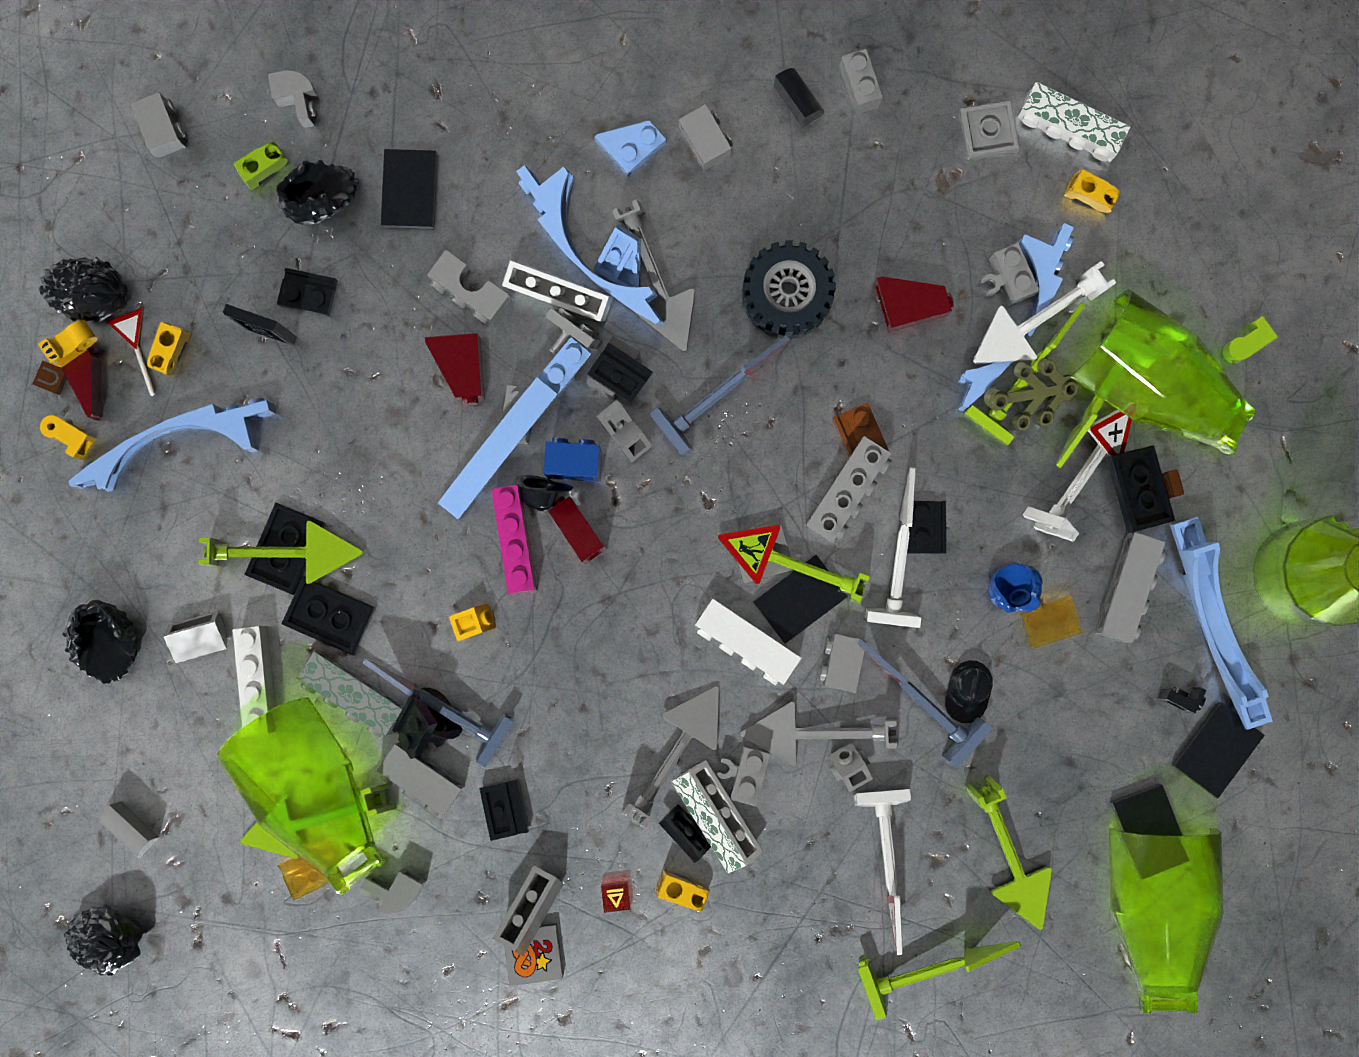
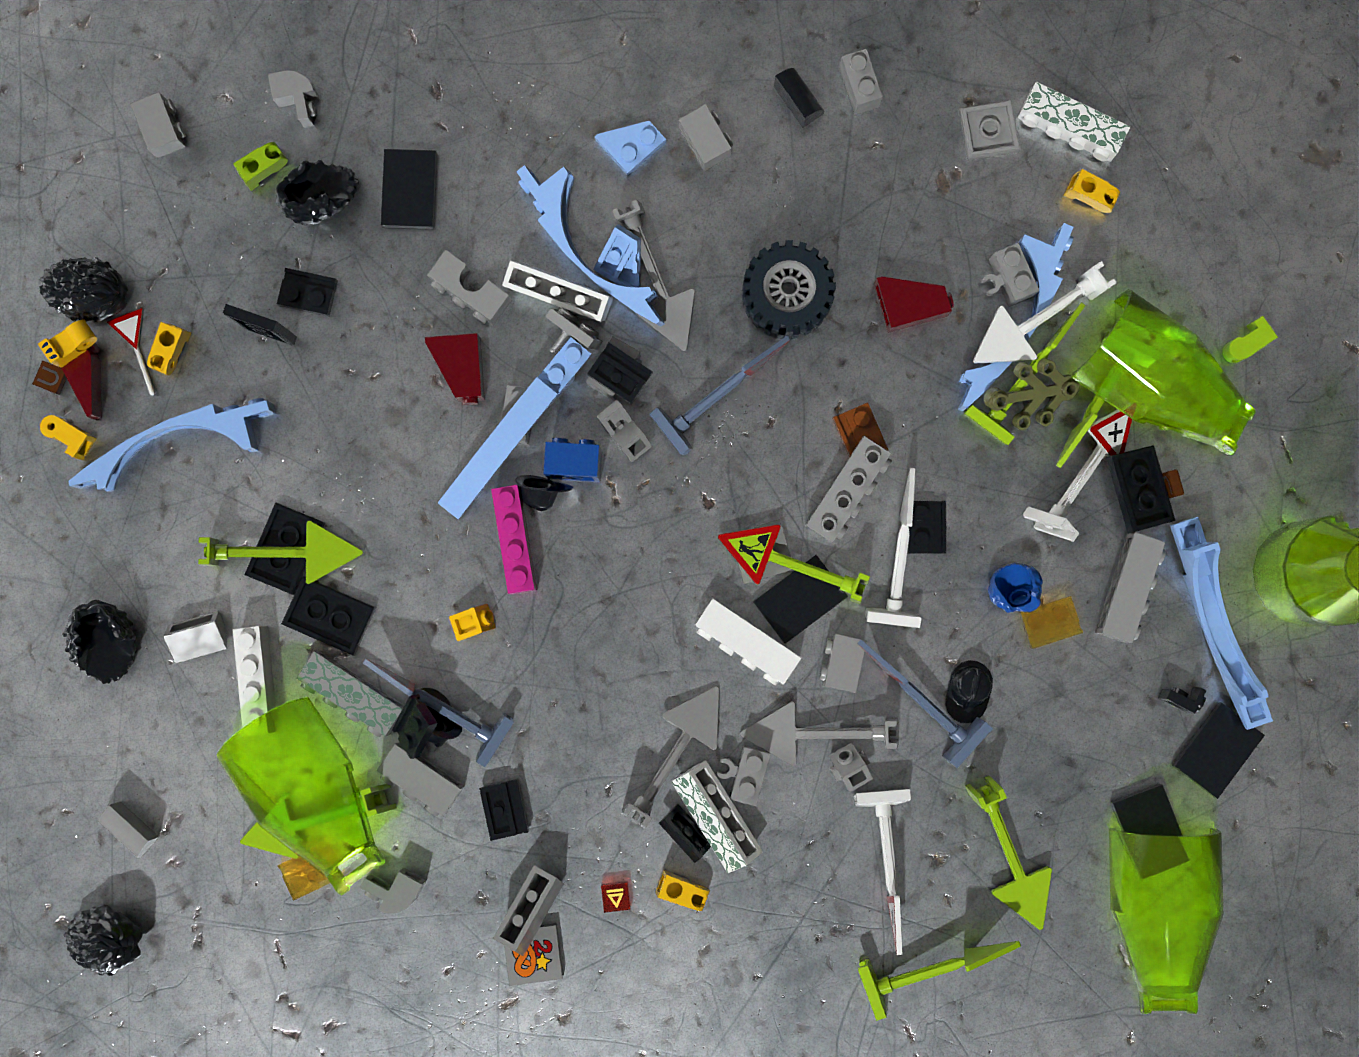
dark red slope [548,496,607,564] -> none

